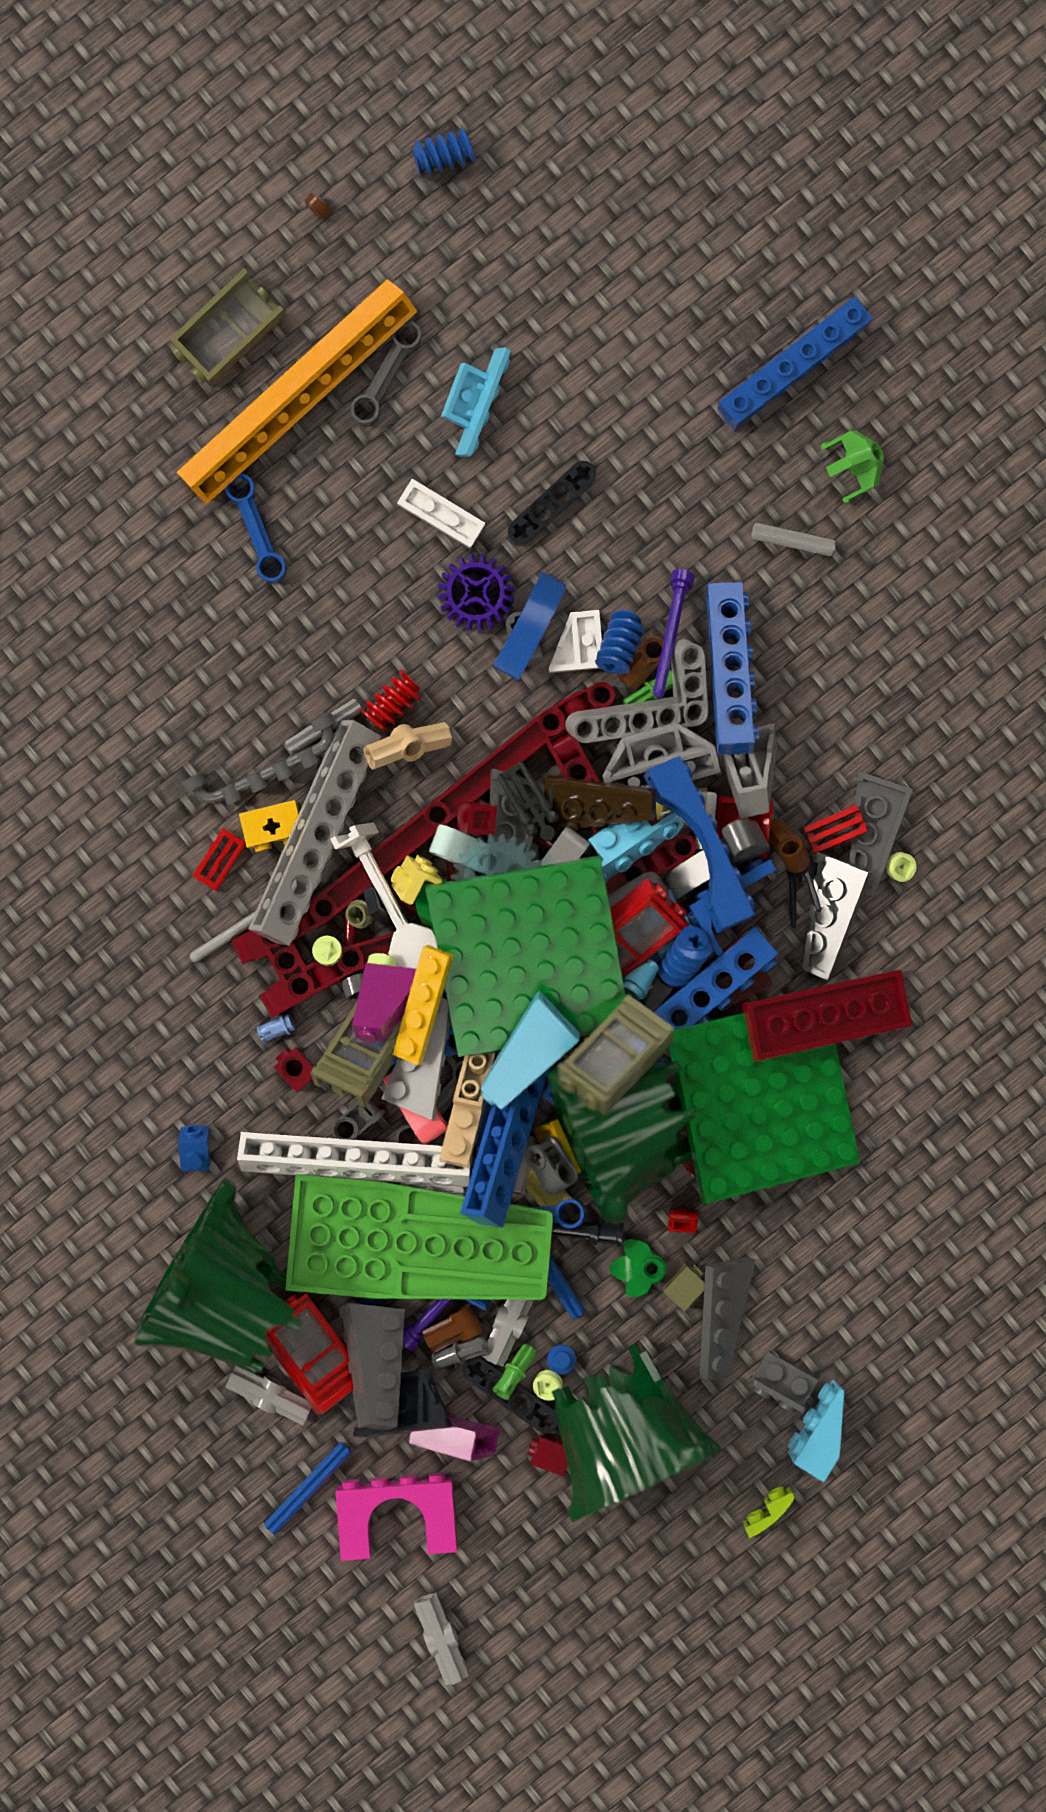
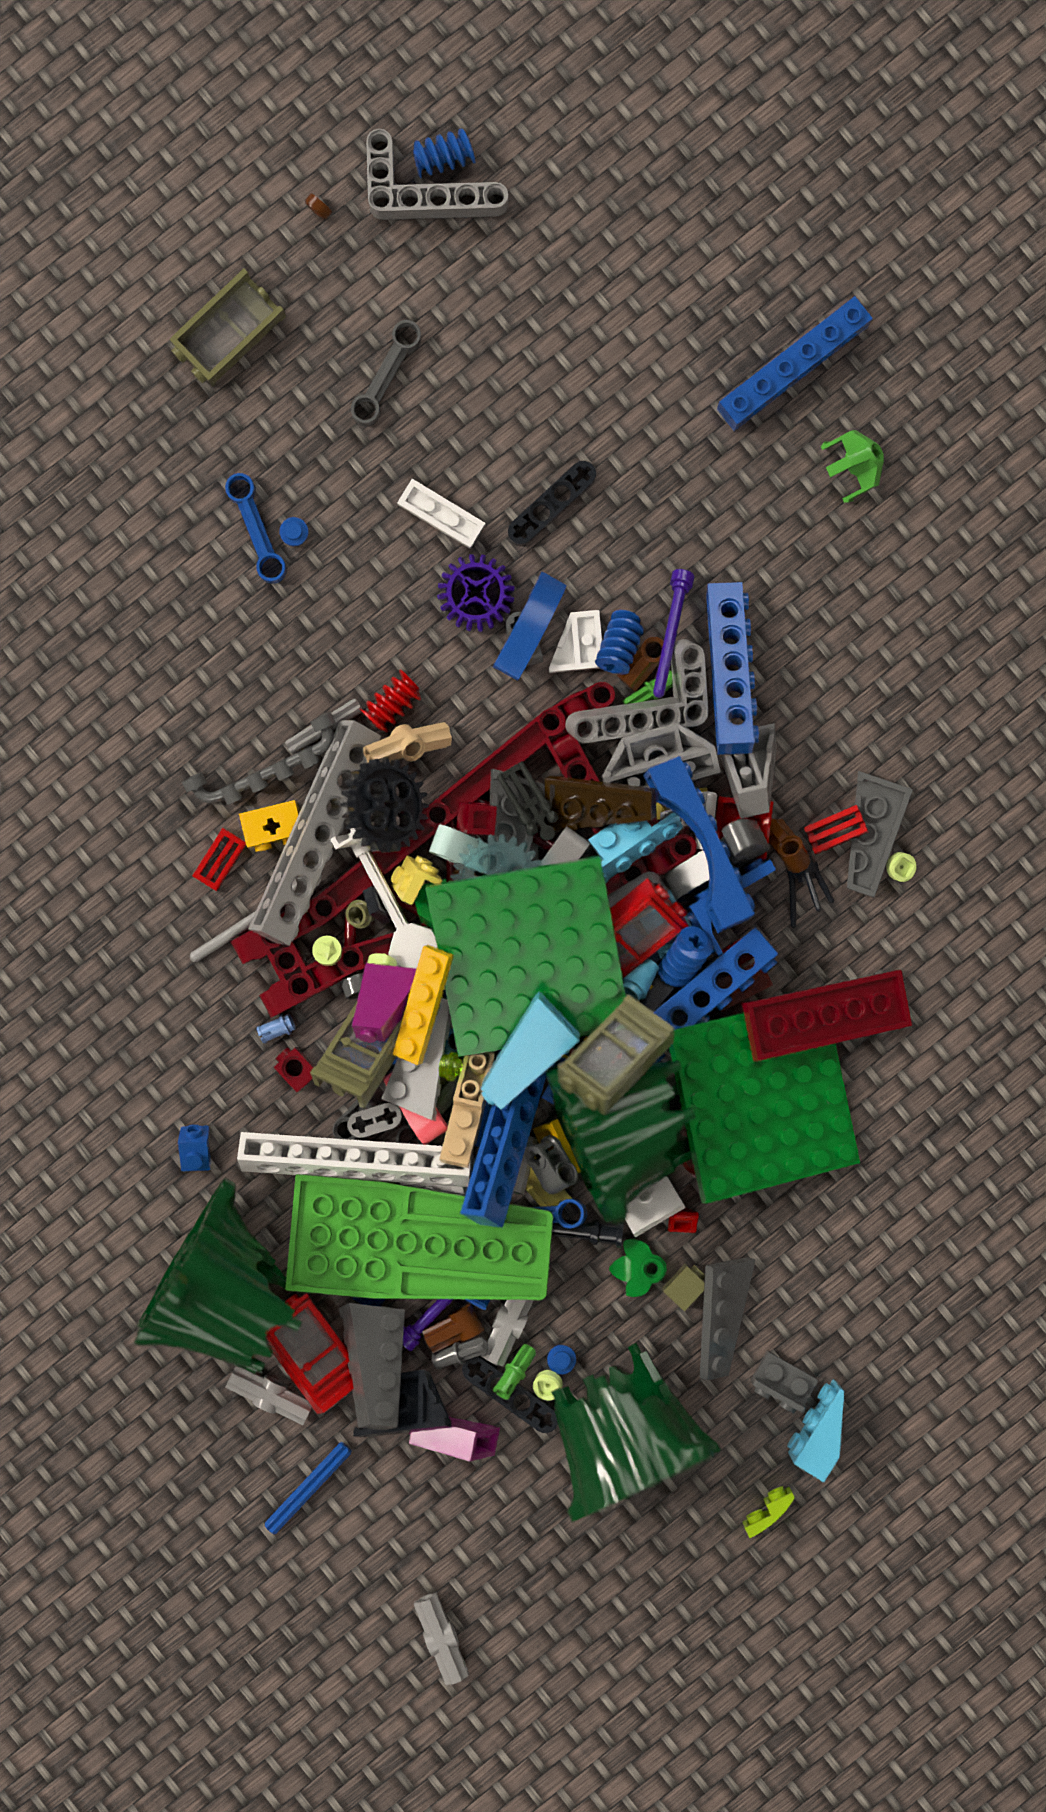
light orange brick [177,279,417,505] -> none
dark pink arch [336,1473,458,1561] -> none
medium azure bracket [441,347,511,457] -> none
dark red brick [527,1432,568,1477] -> none
blue axle [548,1255,585,1319] -> none
light grey axle [751,523,836,556] -> none
wing [803,852,872,980] -> none
none -> blue plate [280,517,308,546]
none -> black gear [340,758,429,853]
none -> light grey beam [347,1103,401,1138]
none -> light grey beam [366,129,509,220]
none -> clear neon green plate [439,1052,462,1082]
none -> white plate [626,1176,685,1237]

